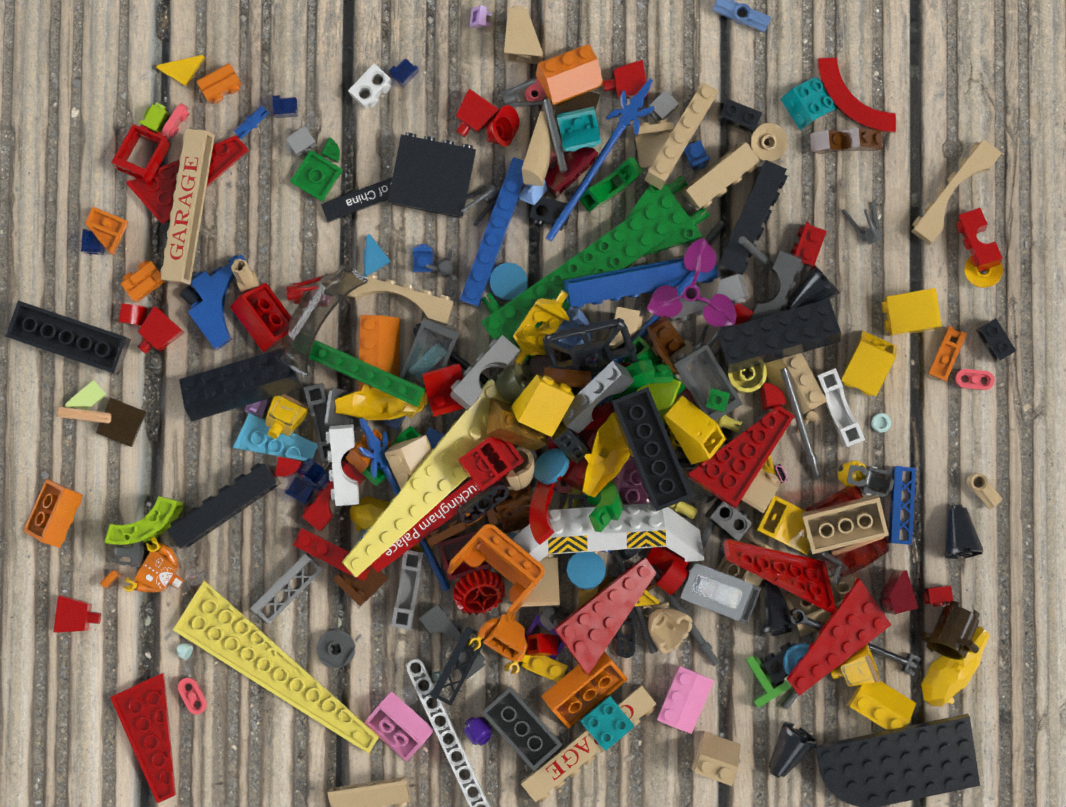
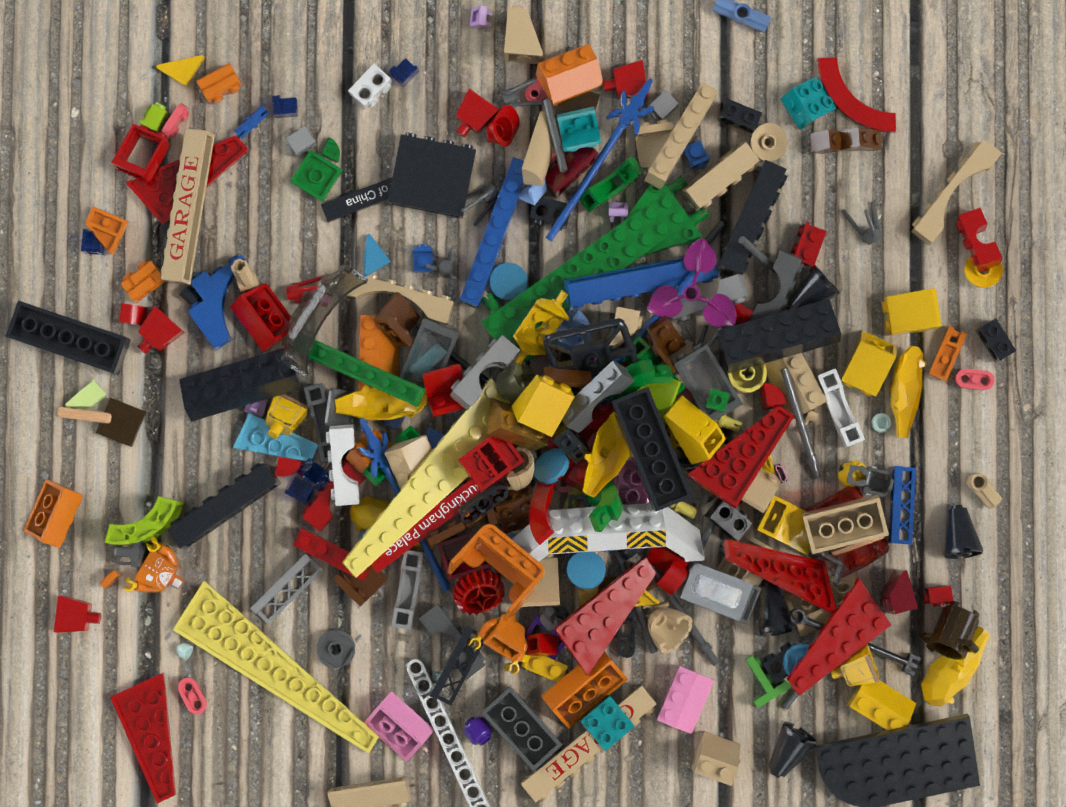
none -> reddish brown bracket [374,292,420,347]
none -> lavender tile [608,201,628,223]
none -> yellow piece [888,346,926,438]

